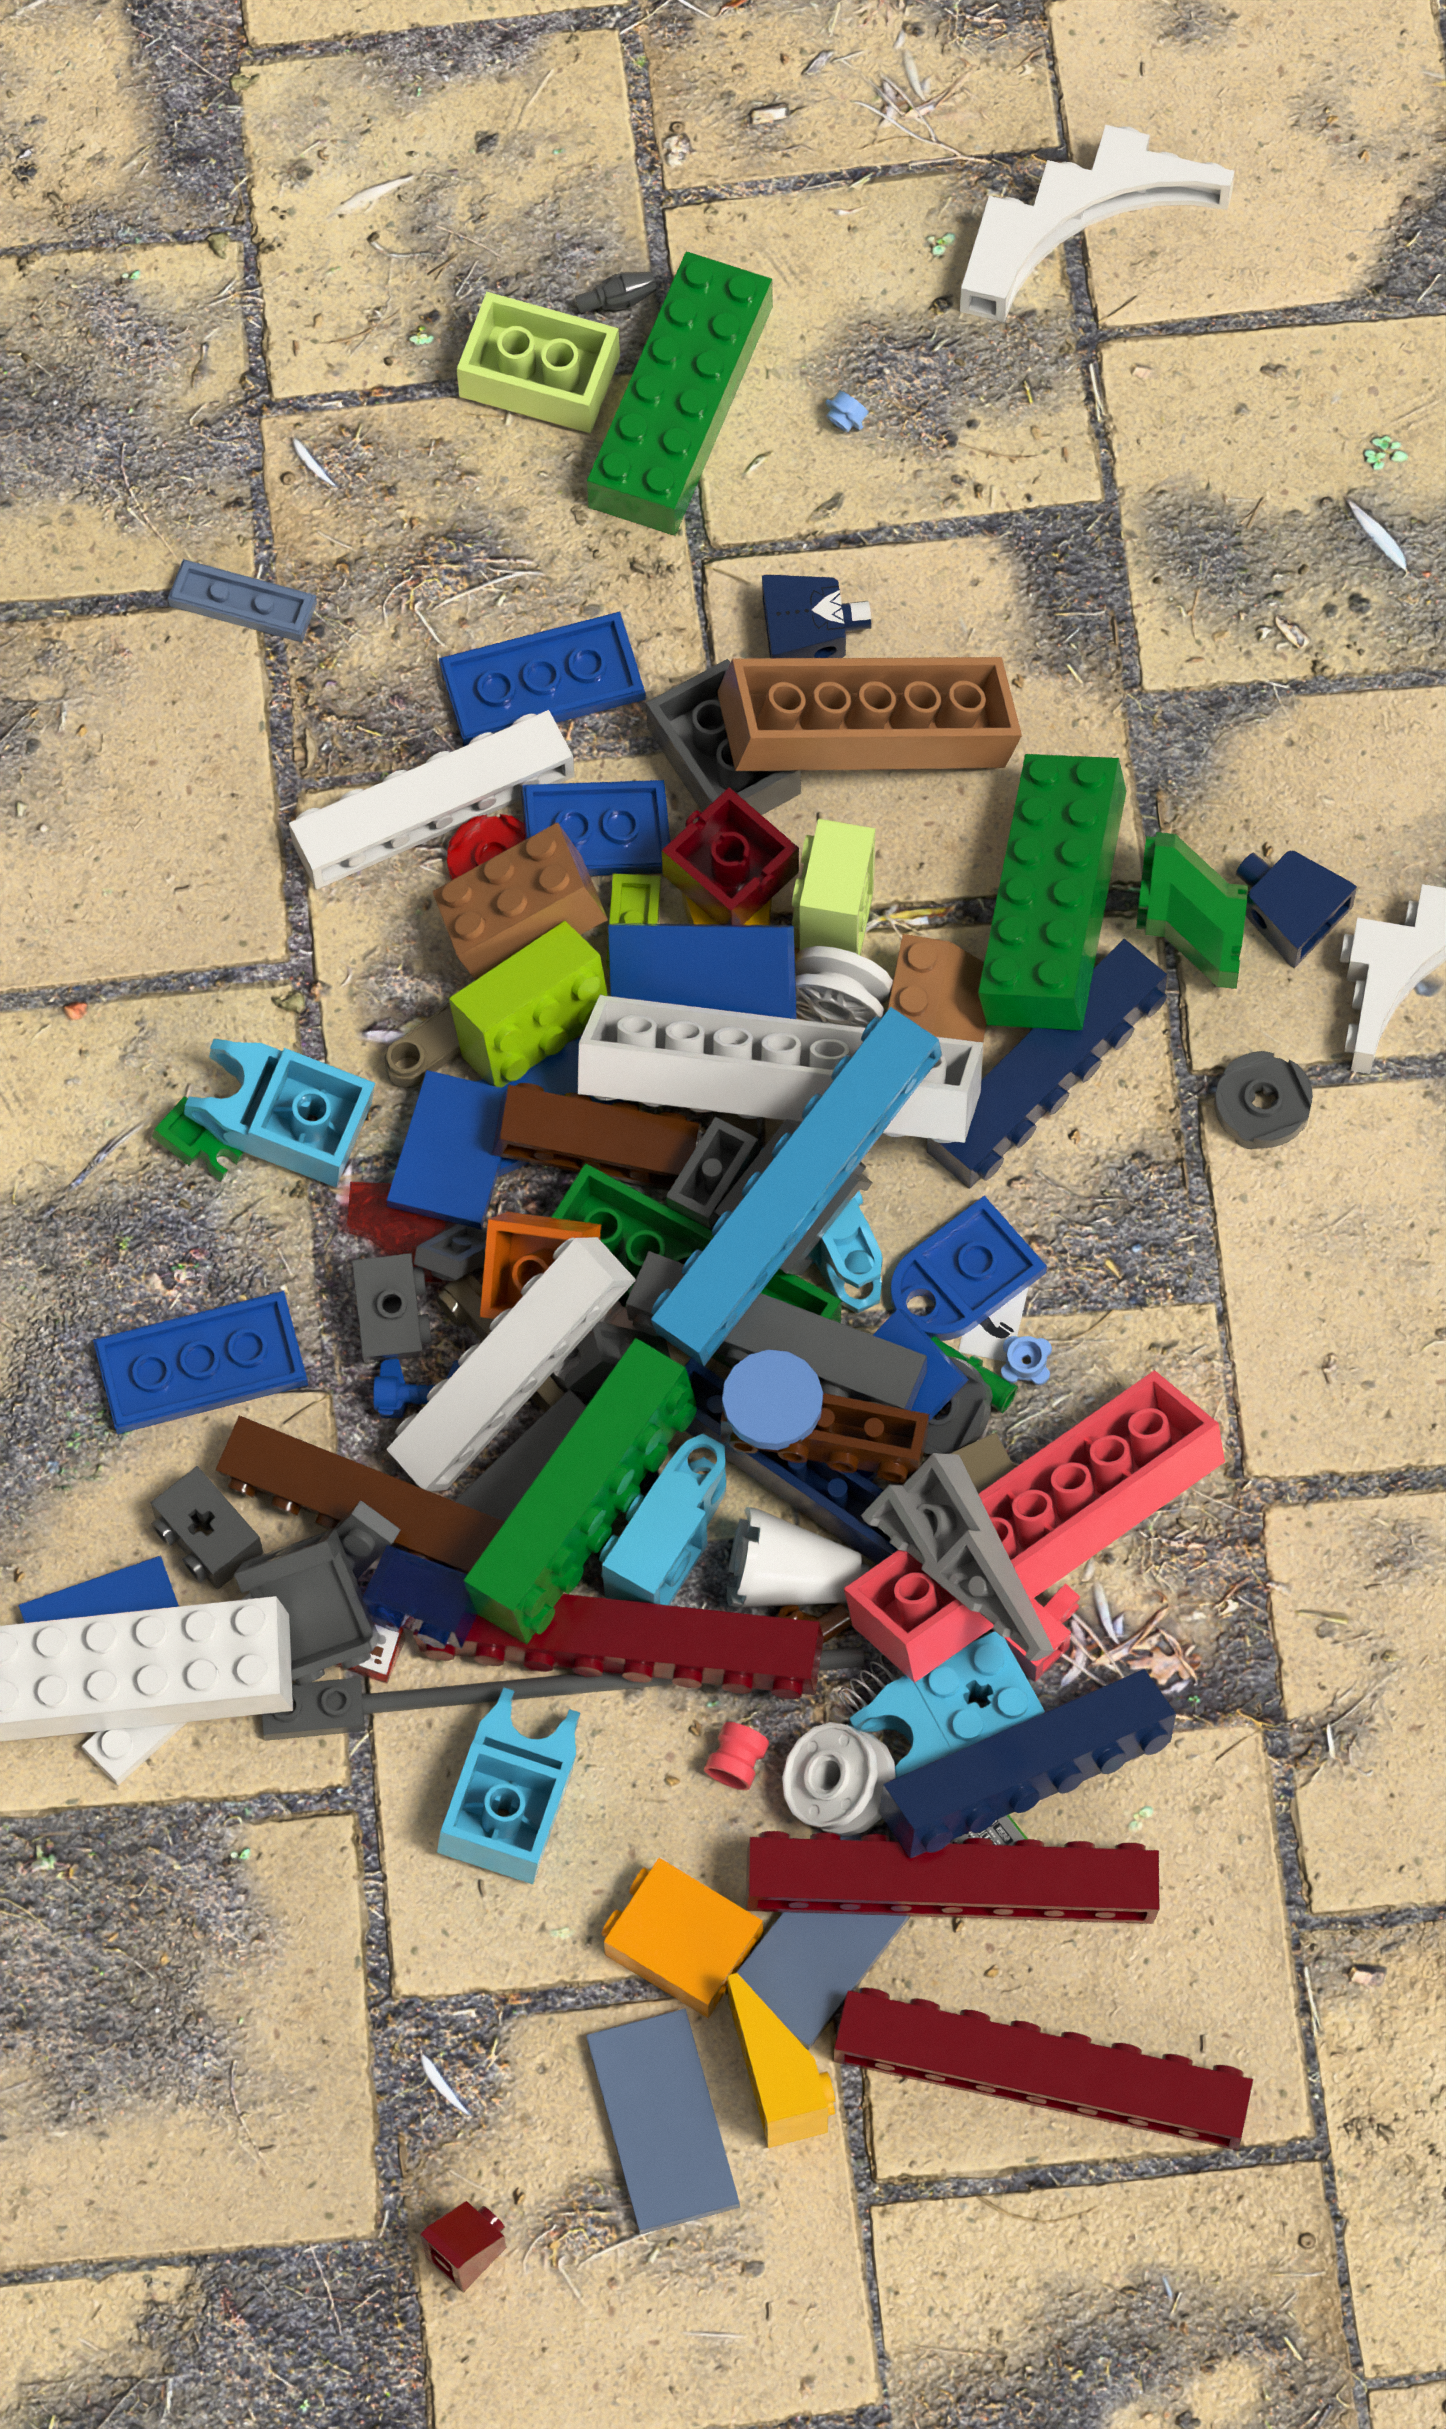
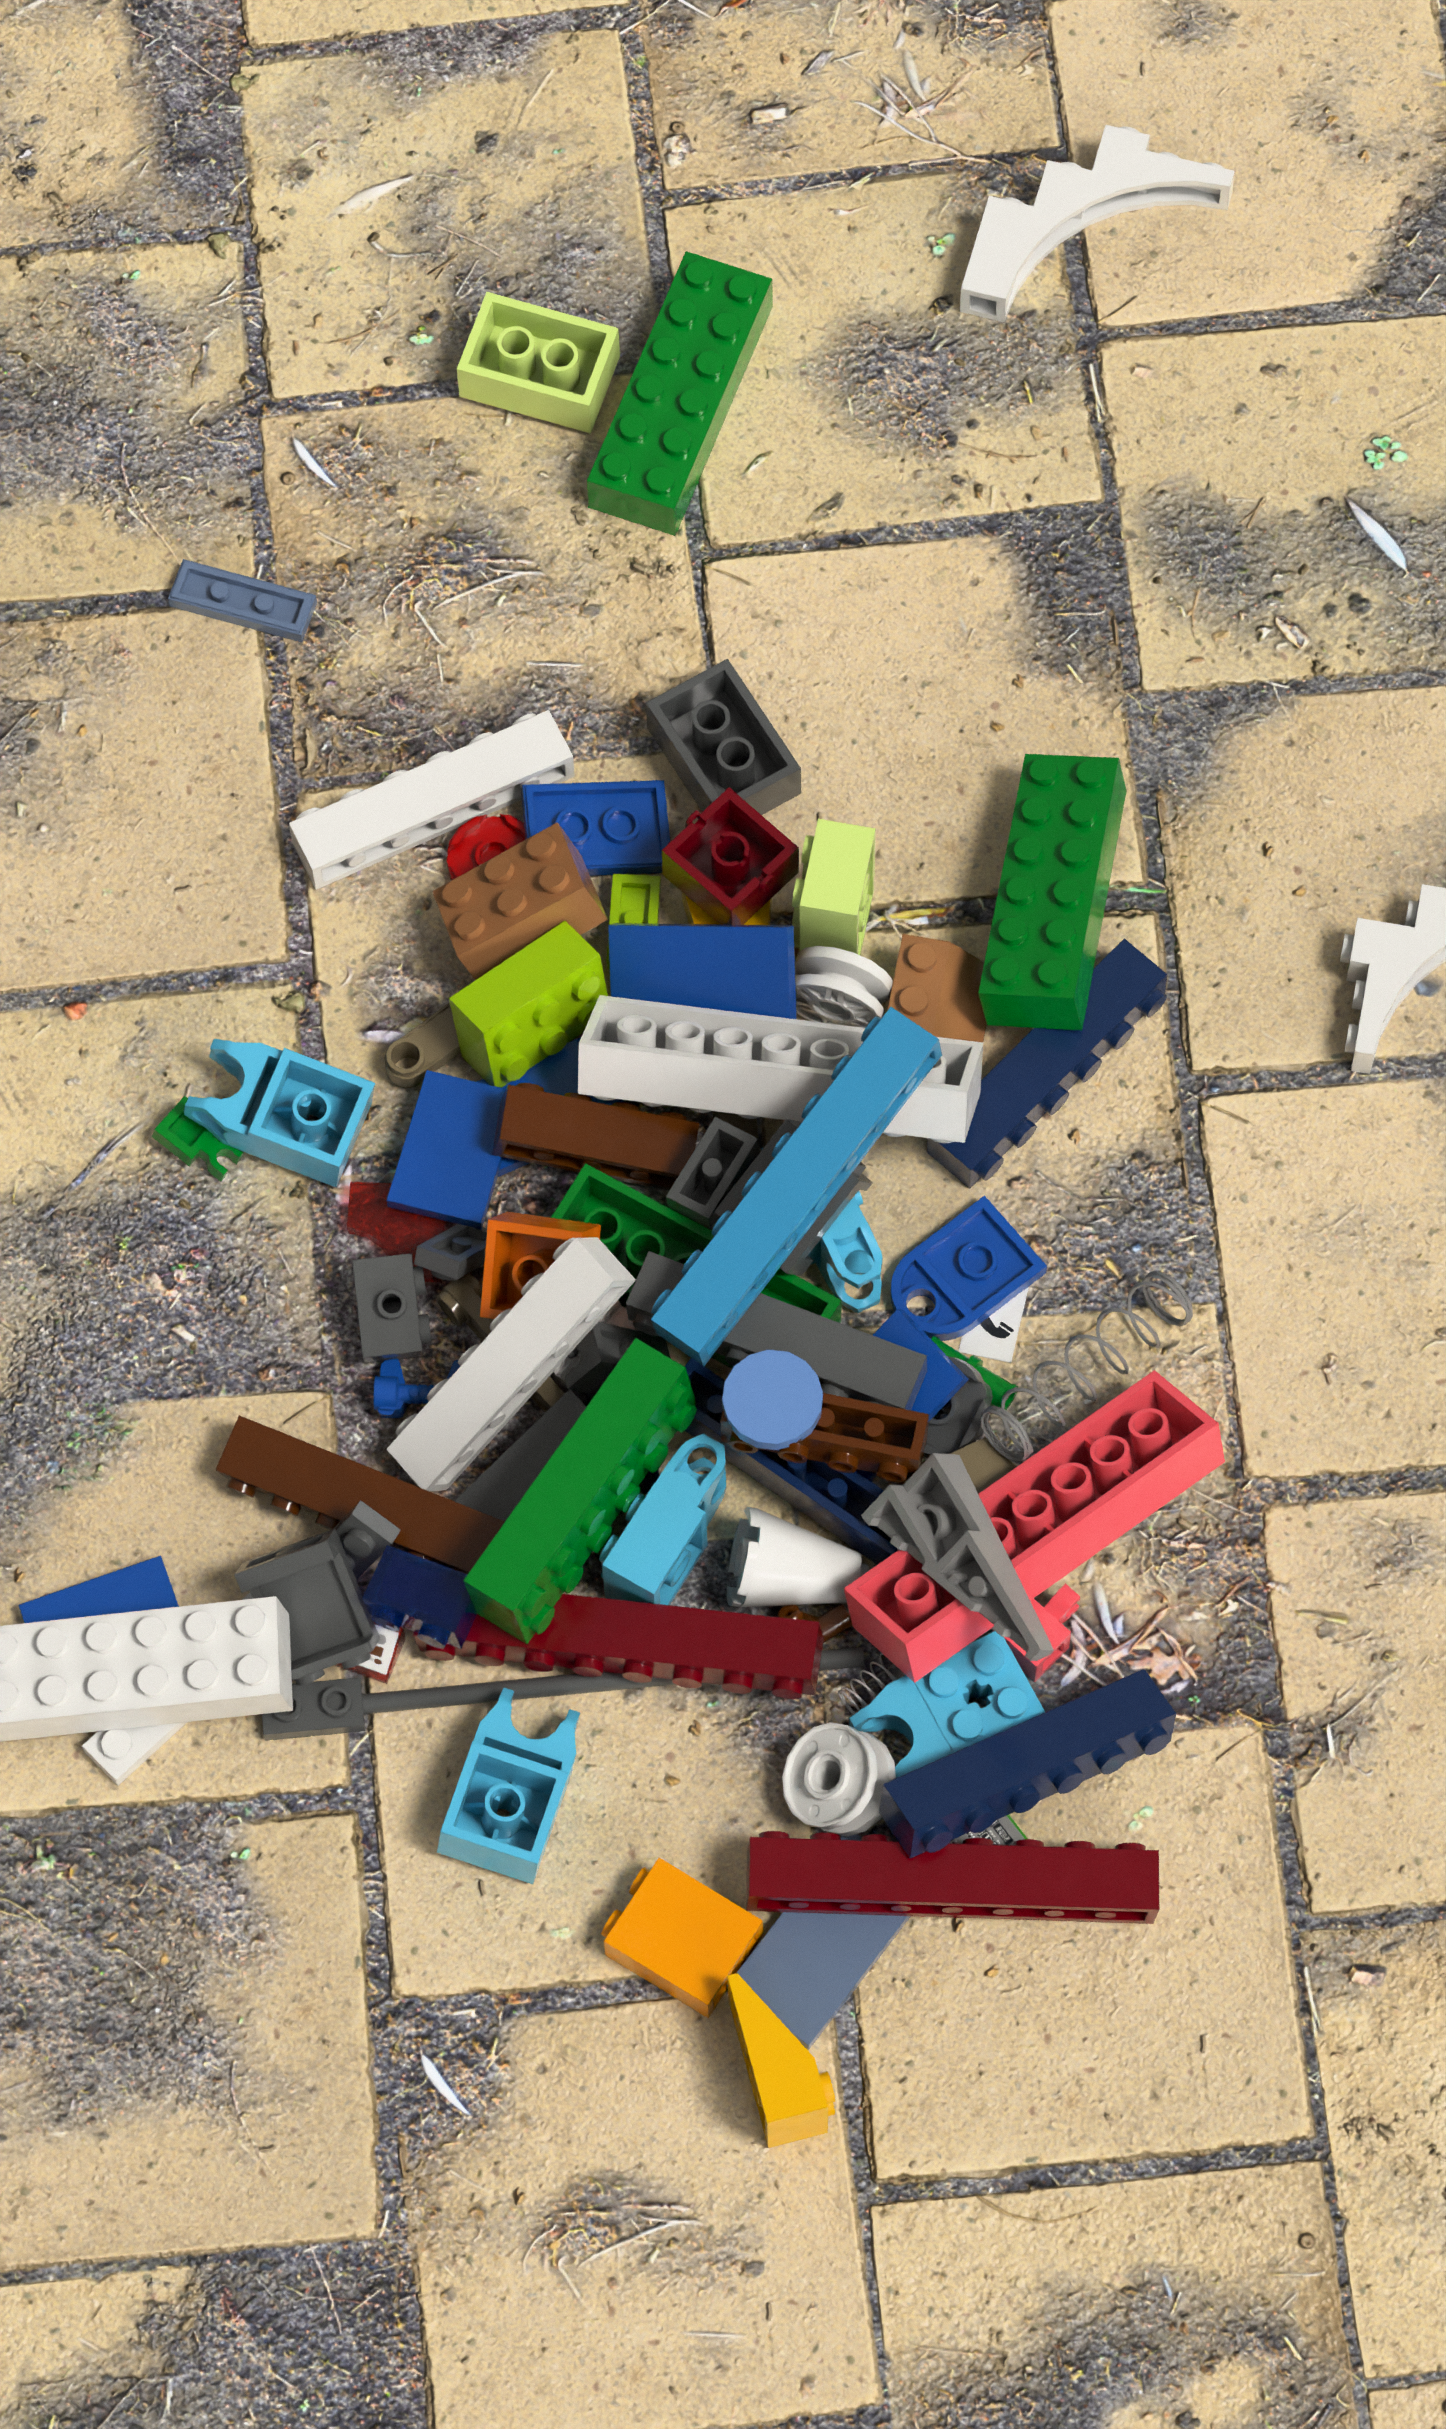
blue tile [93,1291,308,1434] -> none
dark grey brick [150,1466,264,1590] -> none
dark red slope [420,2201,507,2293] -> none
blue tile [439,612,646,746] -> none
dark grey piece [575,272,657,313] -> none
sand blue tile [586,2008,740,2235] -> none
coral wheel [704,1722,769,1790] -> none
medium nougat brick [717,657,1022,771] -> none
dark blue torso [762,575,872,658] -> none
light blue plate [825,390,869,432] -> none
dark red brick [834,1987,1253,2151] -> none
light blue plate [1001,1336,1052,1385] -> none
green brick [1136,832,1248,989] -> none
dark grey plate [1214,1051,1313,1149] -> none
dark blue torso [1236,850,1357,969] -> none
none -> light grey piece [981,1271,1193,1462]

